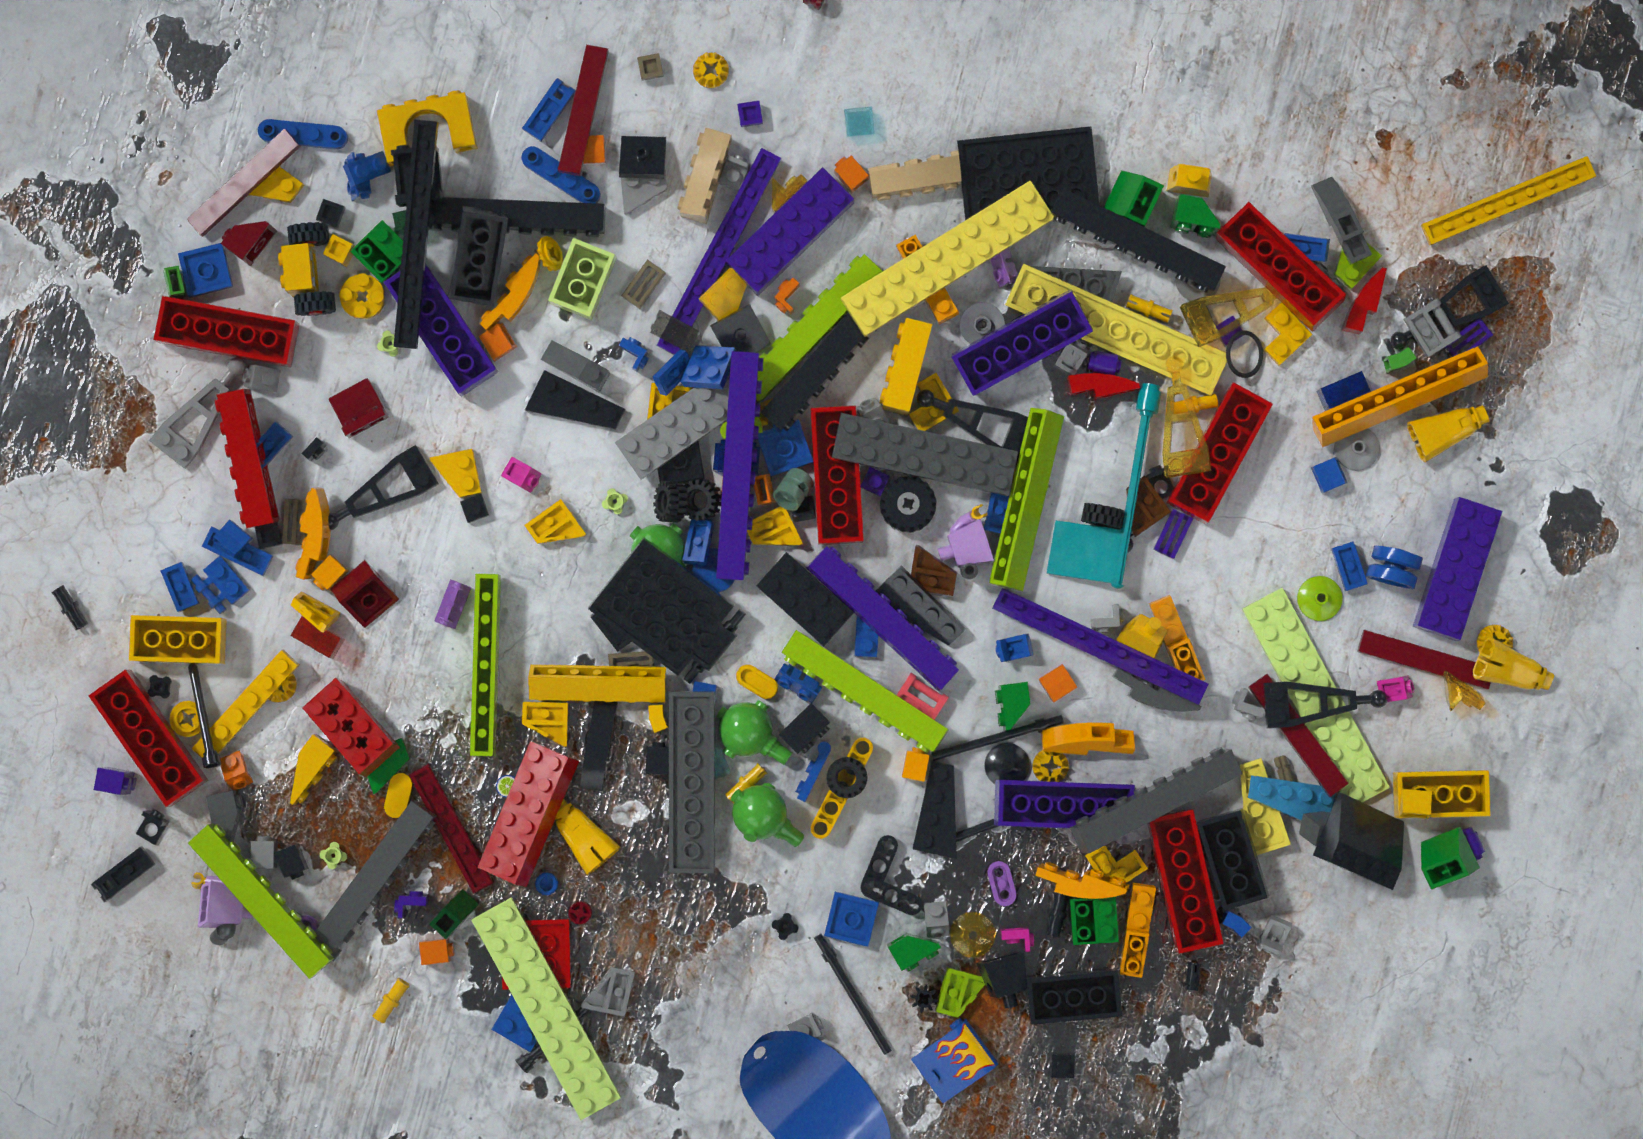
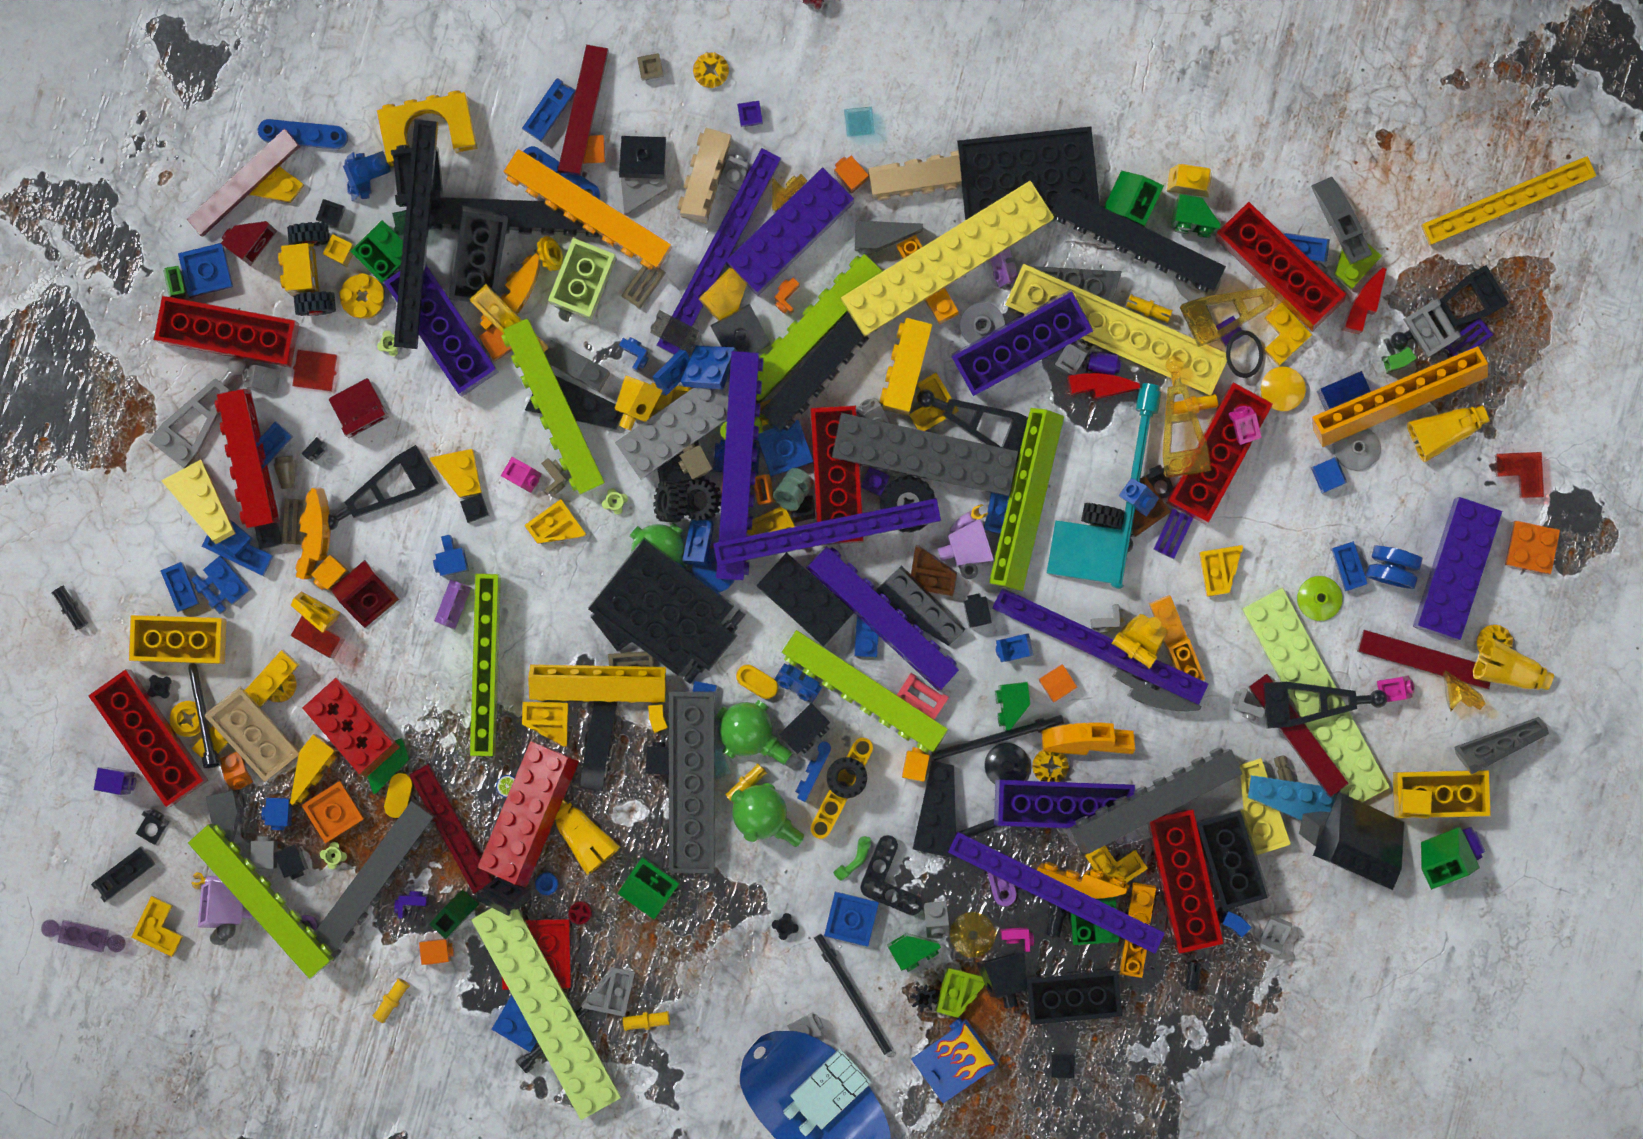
none -> clear purple plate [41,919,126,953]
none -> yellow plate [131,896,183,957]
none -> light yellow wing [161,460,236,544]
none -> tan plate [205,686,300,782]
none -> blue brick [261,797,292,830]
none -> dark tan cone [273,456,296,489]
none -> clear red piece [292,350,337,392]
none -> orange plate [301,781,365,844]
none -> blue brick [433,535,469,577]
none -> yellow tile [470,284,549,352]
none -> black plate [476,877,532,916]
none -> lime brick [501,318,605,494]
none -> light orange brick [503,149,672,270]
none -> dark tan bracket [541,458,567,494]
none -> yellow torso [615,376,662,431]
none -> green slope [617,856,681,920]
none -> yellow pin [623,1011,670,1031]
none -> dark tan brick [678,444,713,481]
none -> dark purple plate [713,498,941,566]
none -> light aqua tile [783,1048,871,1136]
none -> bright green piece [833,836,871,881]
none -> dark grey slope [855,221,923,255]
none -> dark purple plate [948,832,1165,954]
none -> black brick [963,593,992,628]
none -> yellow pin [1111,632,1157,669]
none -> blue bracket [1119,478,1159,516]
none -> yellow wing [1199,545,1243,597]
none -> dark pink bracket [1229,406,1262,445]
none -> yellow dish [1260,366,1306,411]
none -> dark grey wing [1454,717,1549,775]
none -> clear red plate [1495,452,1544,498]
none -> orange plate [1505,521,1560,574]

